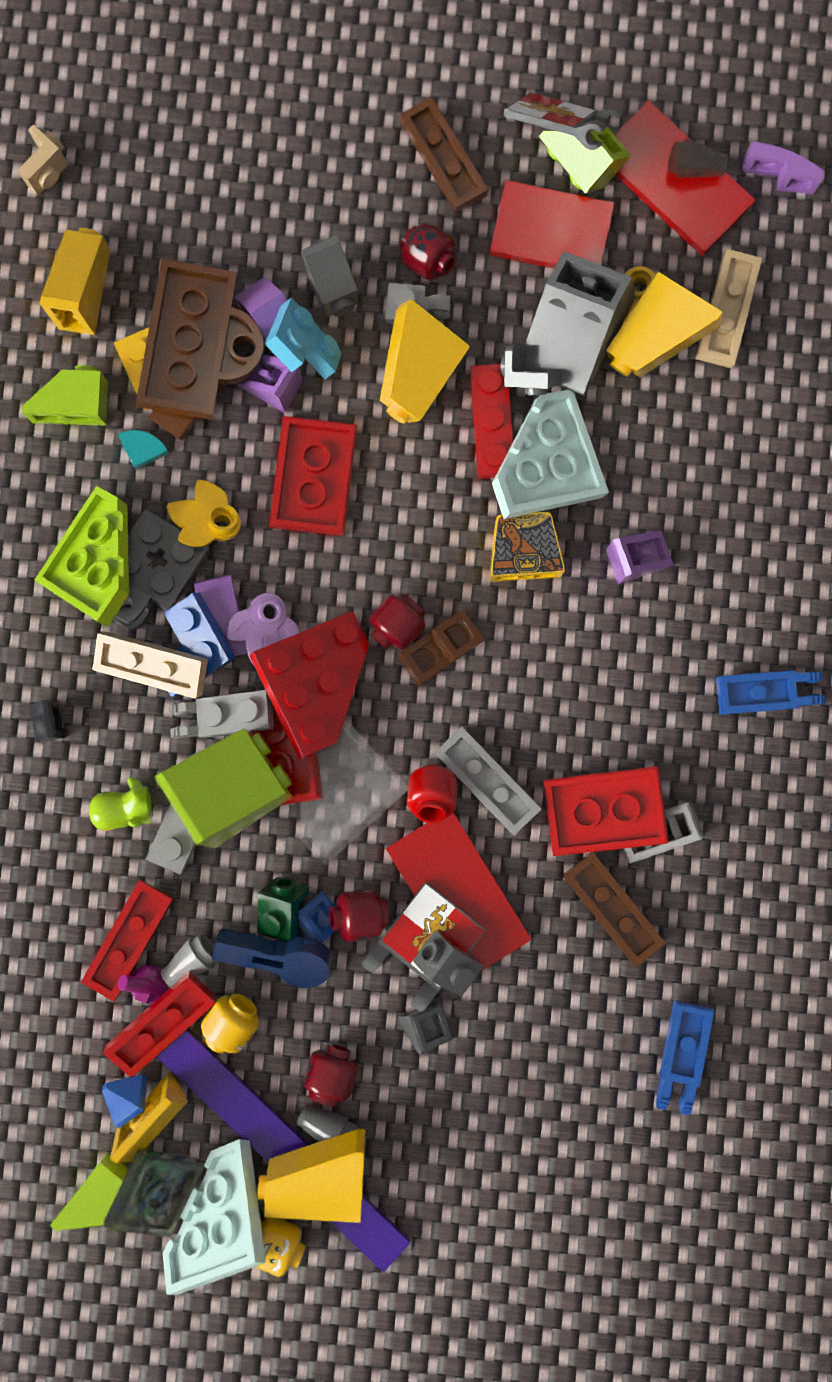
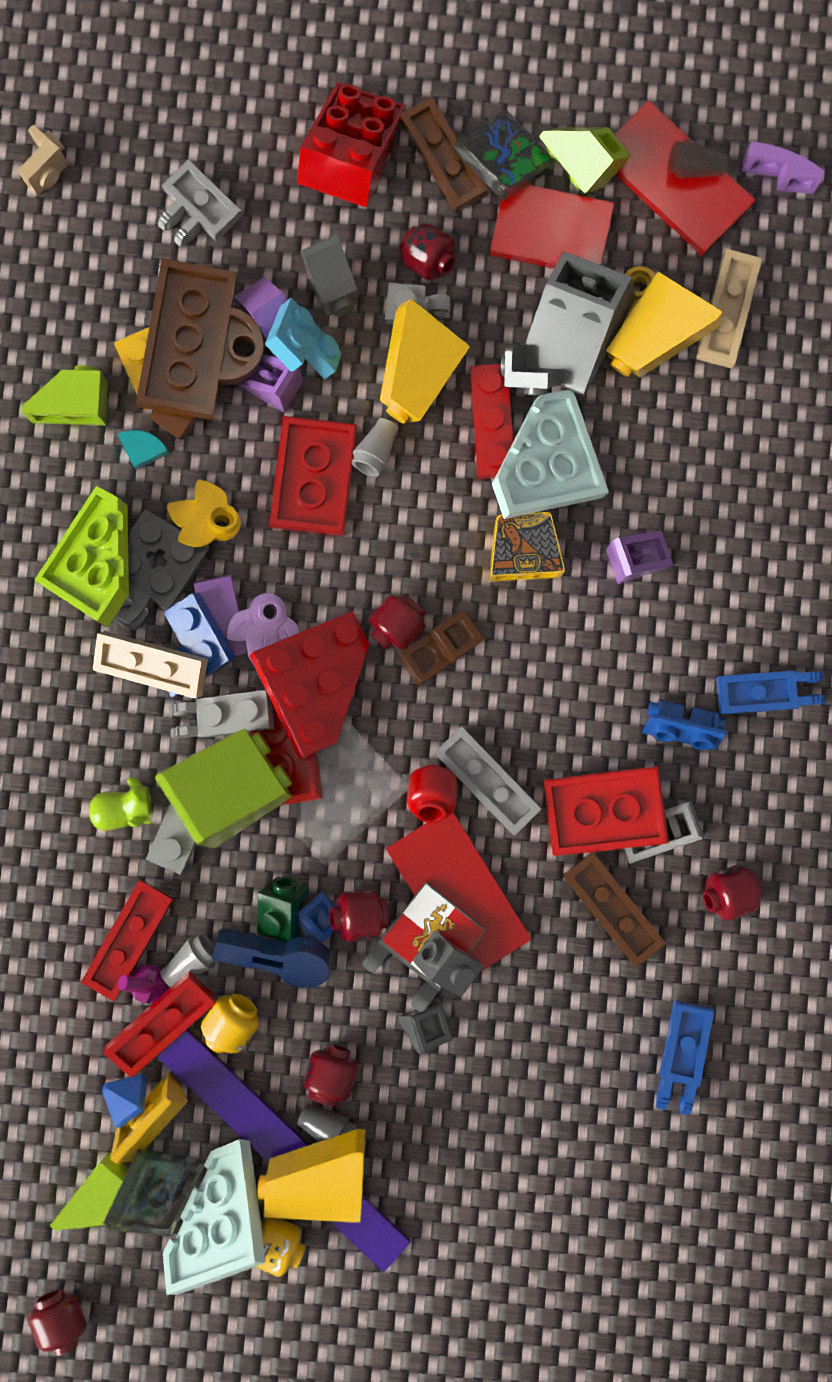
black slope [30,699,64,743] -> none
yellow slope [40,228,111,335] -> none
flag [503,92,623,150] -> none
none -> dark red head [28,1288,87,1356]
none -> light grey hinge [158,159,242,247]
none -> red slope [297,81,406,208]
none -> light grey cone [352,418,398,477]
none -> clear smoke tile [453,109,557,201]
none -> blue hinge [642,699,727,750]
none -> dark red head [702,865,764,921]

